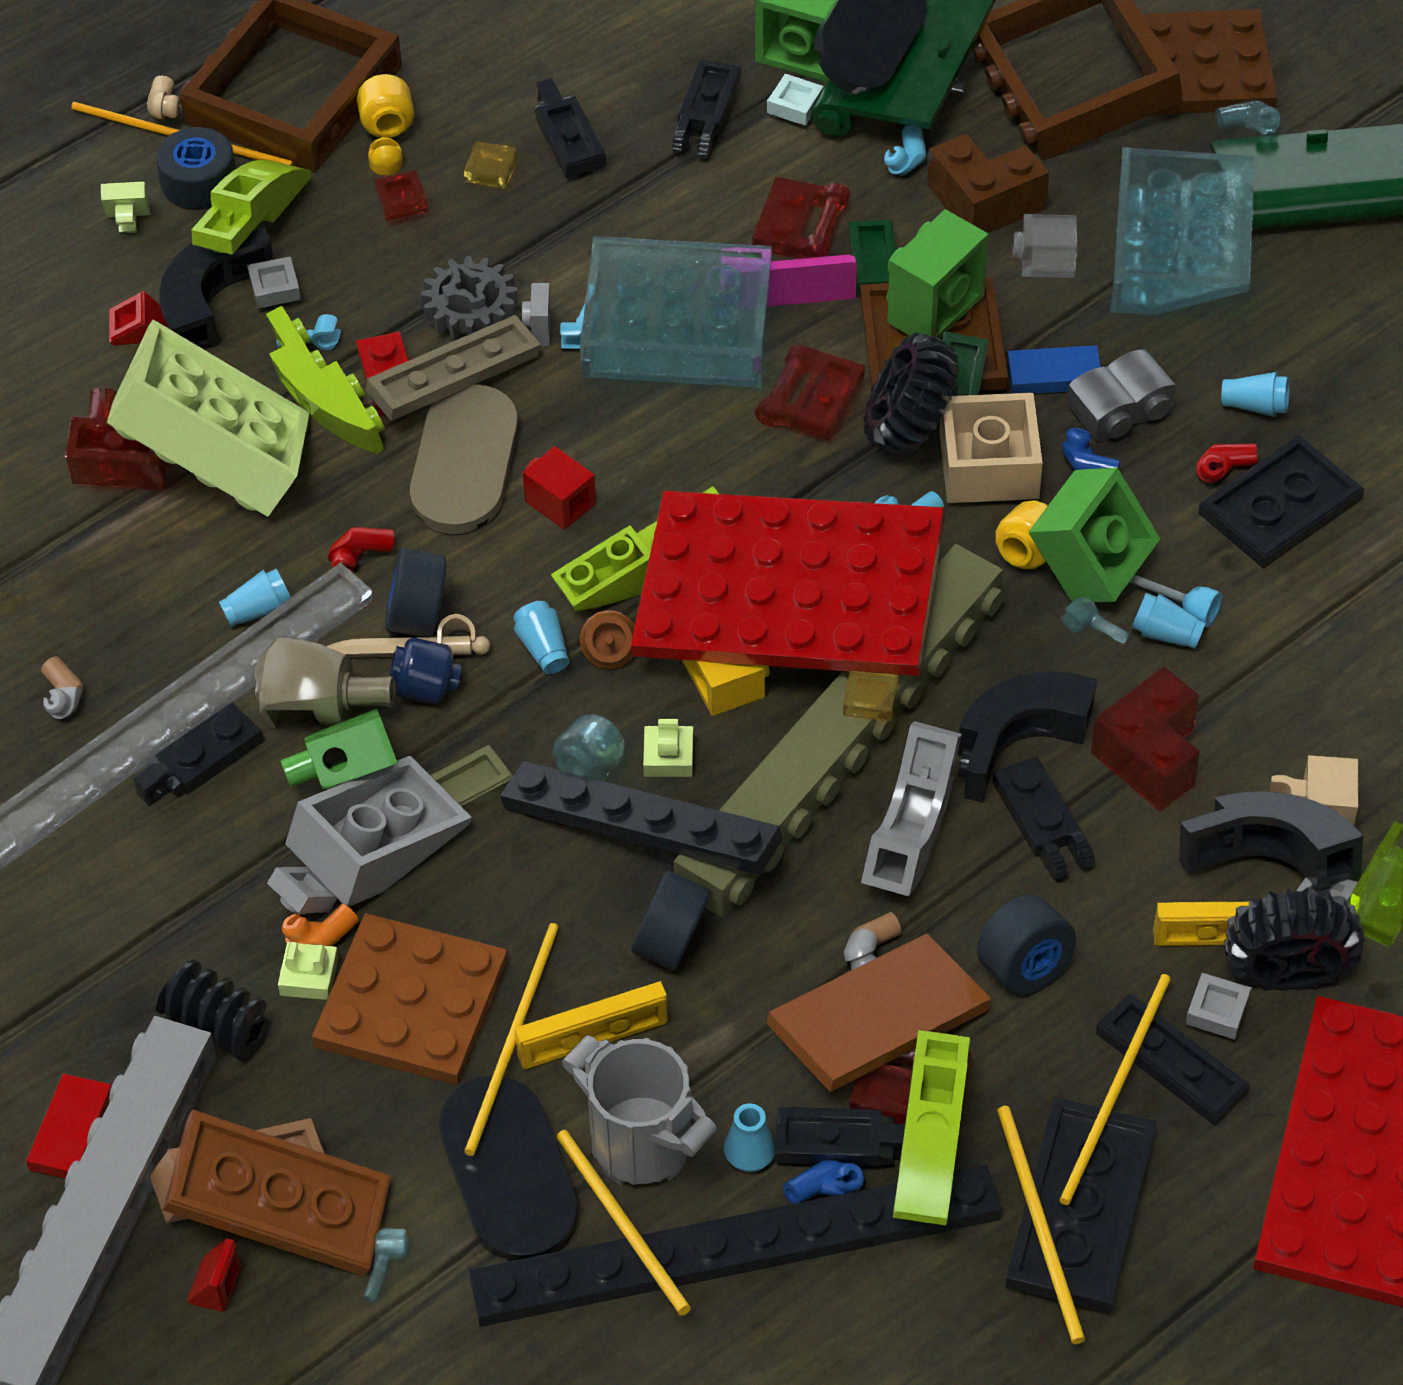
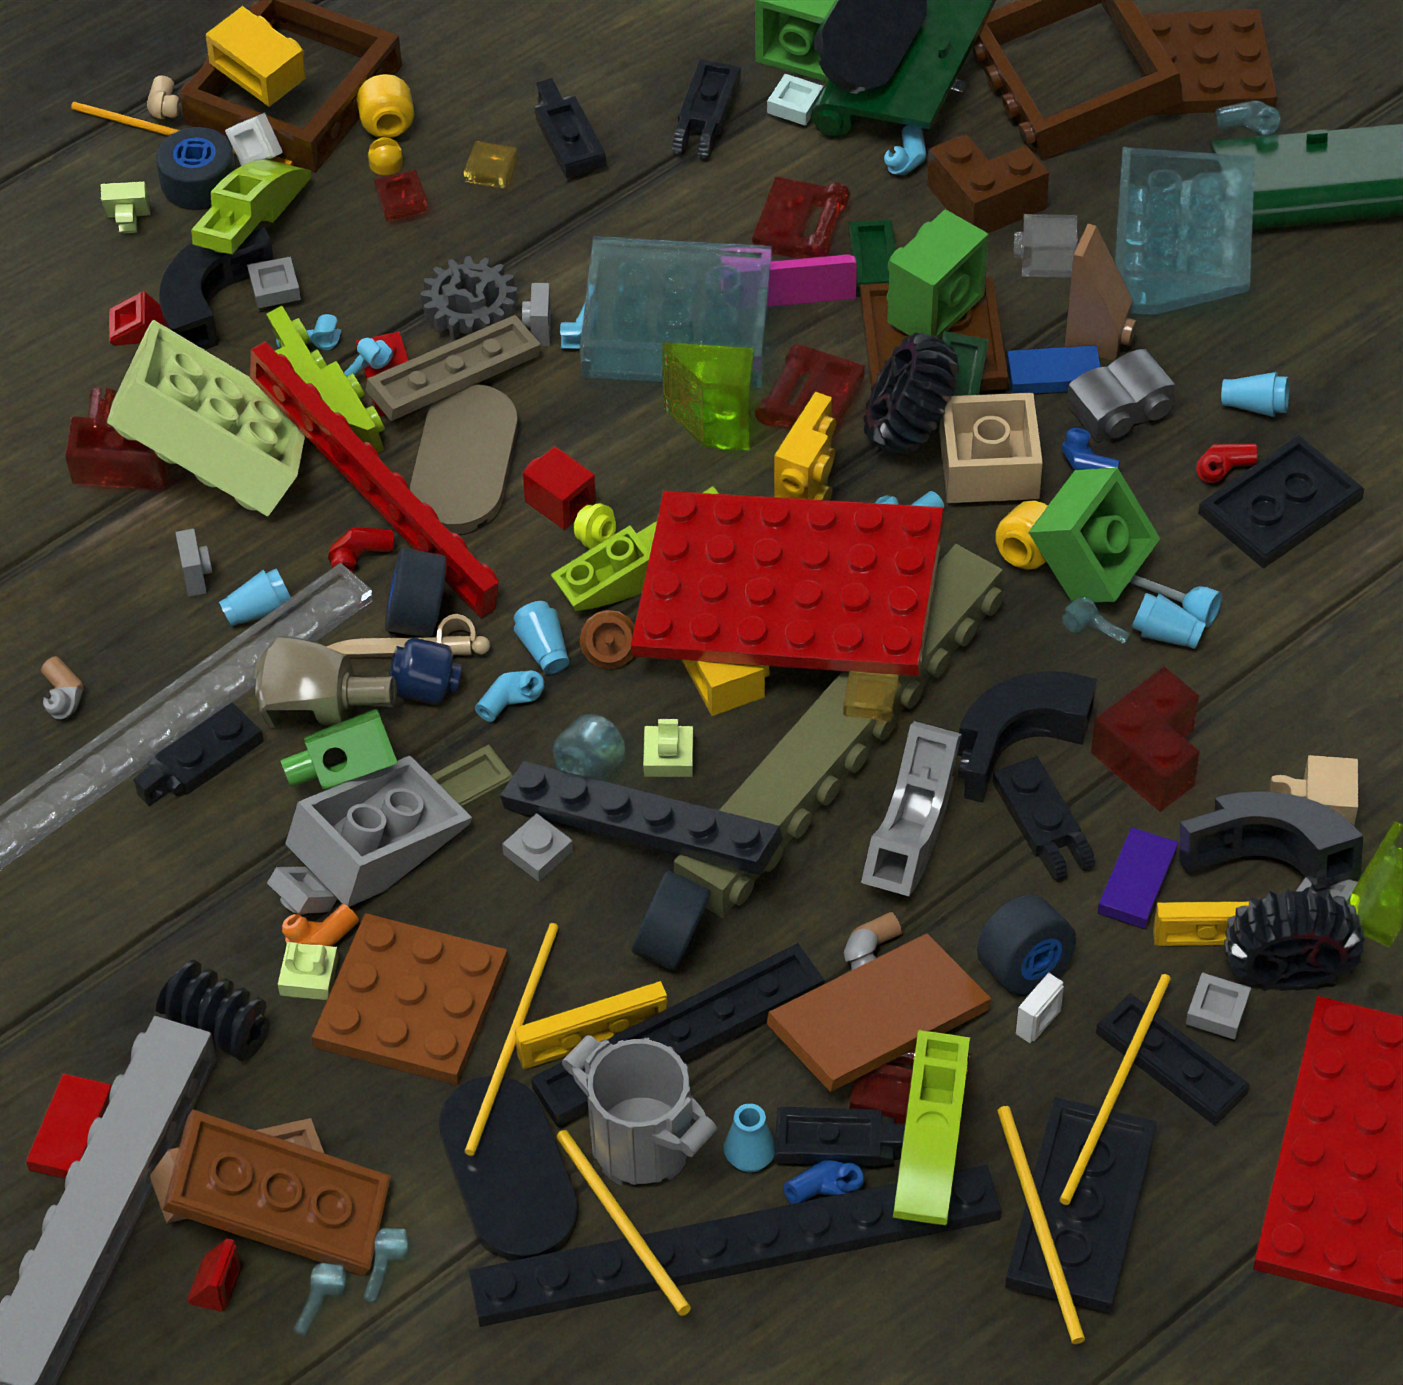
none -> light grey plate [176,529,212,597]
none -> yellow piece [206,6,306,107]
none -> white tile [225,113,283,166]
none -> red plate [250,341,499,618]
none -> clear light blue hand [294,1263,346,1336]
none -> medium azure hand [344,338,393,377]
none -> medium azure arm [475,670,545,722]
none -> light grey plate [502,813,573,882]
none -> black plate [531,943,824,1127]
none -> neon yellow plate [574,503,616,549]
none -> clear neon green slope [662,342,754,450]
none -> yellow plate [774,391,836,501]
none -> white tile [1016,973,1064,1043]
none -> medium nougat slope [1065,224,1137,361]
none -> dark purple tile [1098,827,1178,929]

